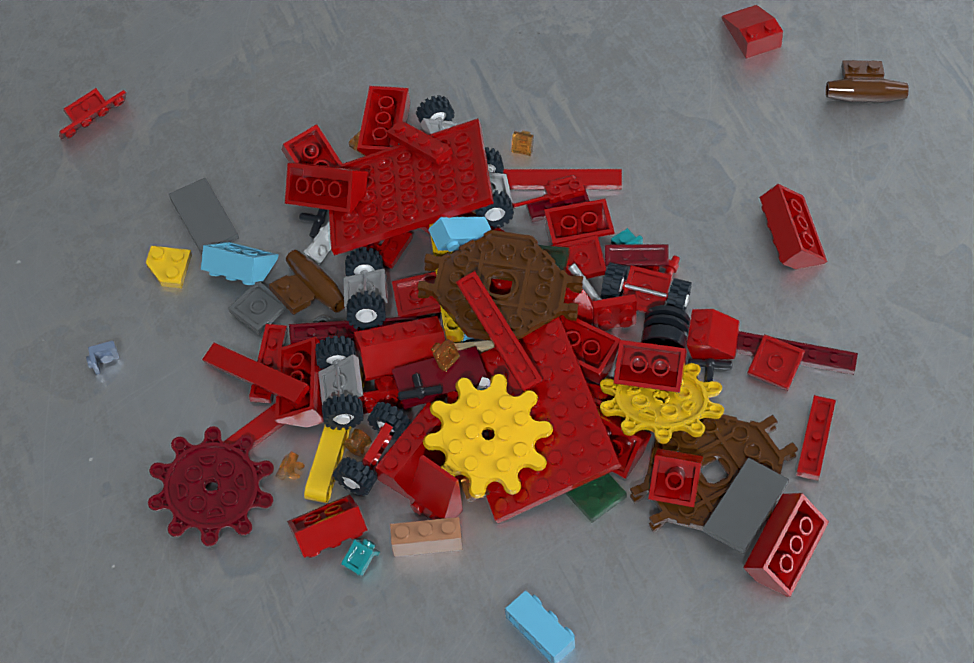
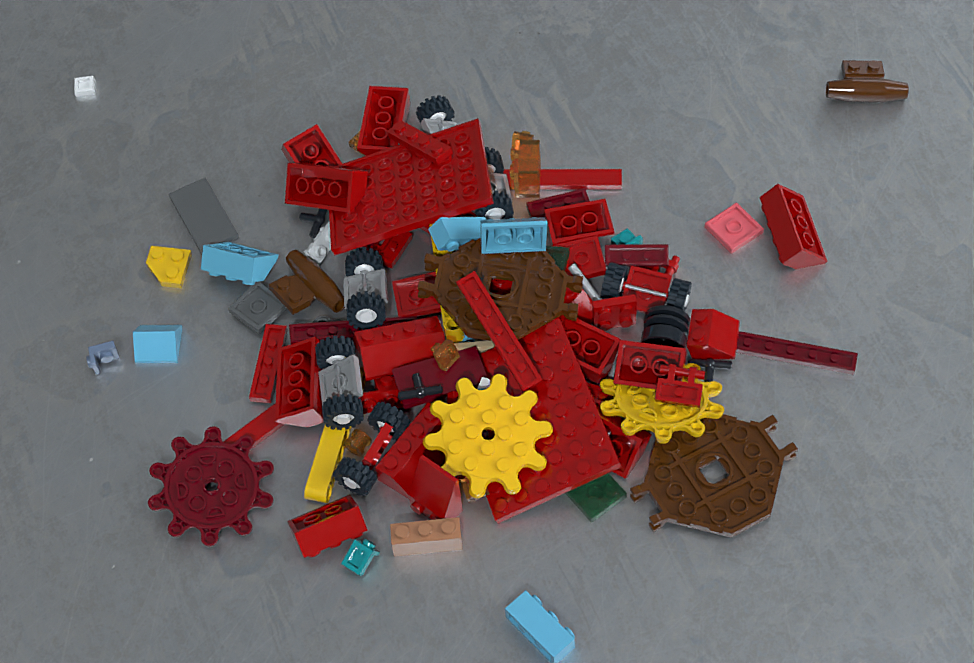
red bracket [59,88,127,140] -> none
red tile [202,342,310,406] -> none
clear orange tile [276,451,305,480] -> none
red piece [512,175,585,209] -> none
red slope [648,449,703,507] -> none
dark grey tile [703,458,789,554] -> none
red slope [722,5,783,59] -> none
red slope [743,493,829,597] -> none
red tile [747,334,805,391] -> none
red plate [796,395,836,481] -> none
none -> white tile [74,76,95,97]
none -> medium azure slope [133,325,182,363]
none -> medium azure slope [480,217,547,254]
none -> clear orange brick [510,140,541,198]
none -> red plate [655,364,705,408]
none -> coral tile [705,202,764,254]

